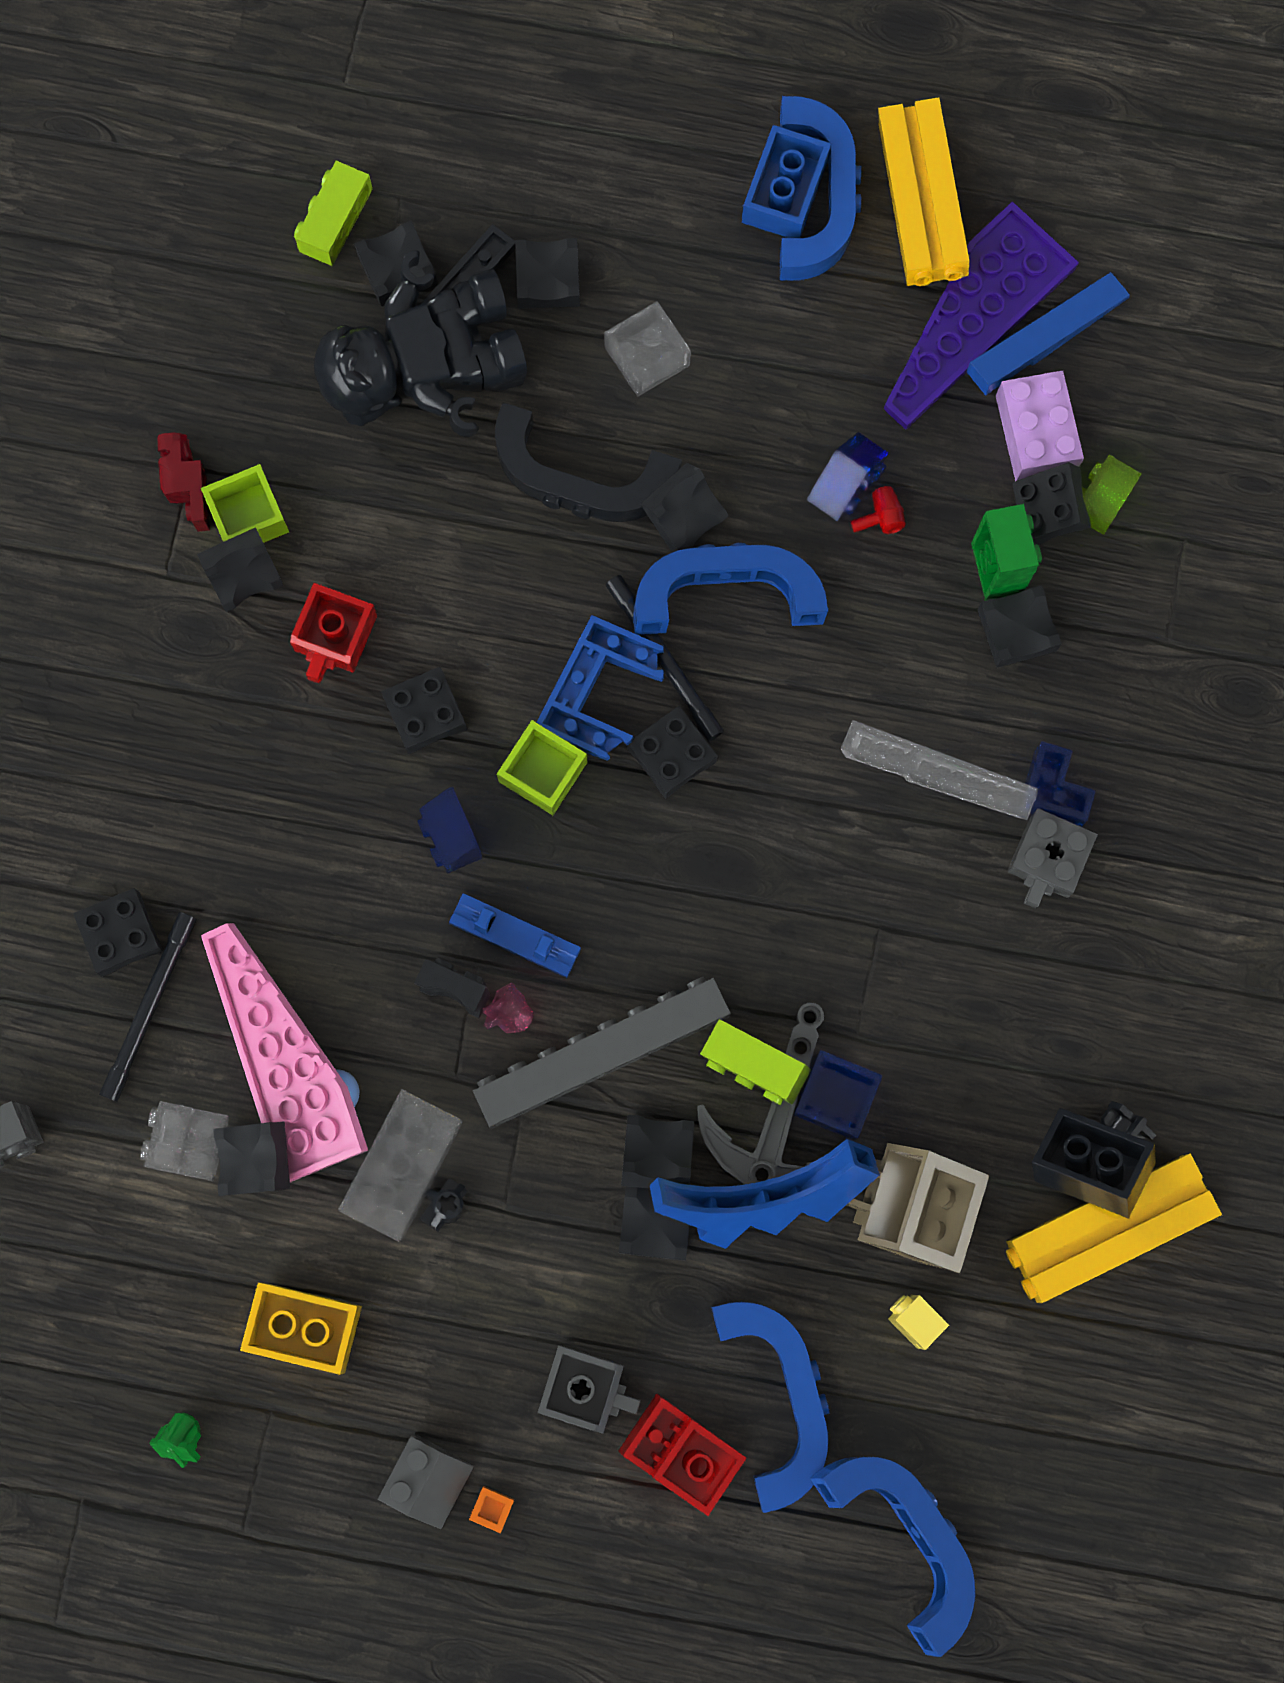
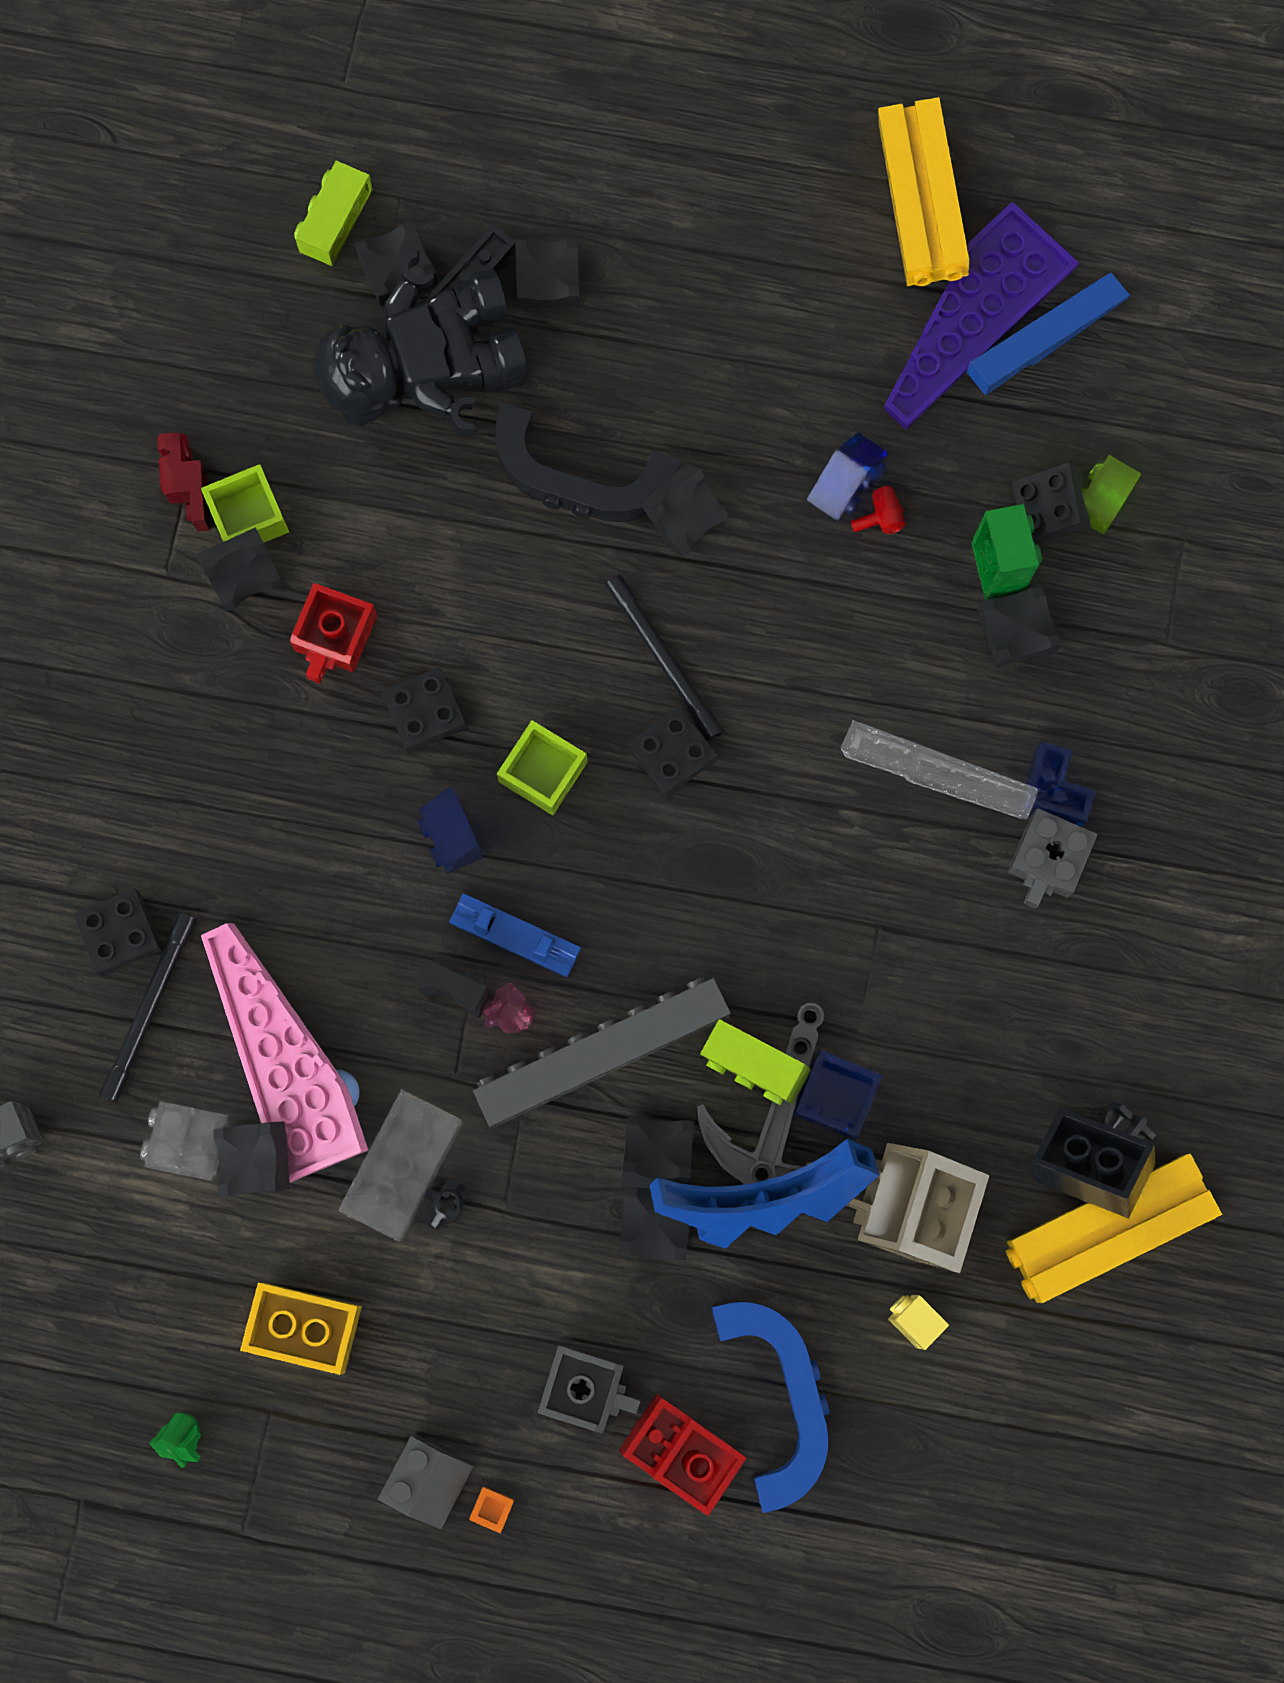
blue wedge [536,615,664,761] -> none
clear piece [604,301,691,397] -> none
blue arch [633,543,828,635] -> none
blue brick [741,125,831,238] -> none
blue arch [780,96,861,281] -> none
blue arch [810,1457,975,1657] -> none
lavender brick [996,371,1084,481] -> none

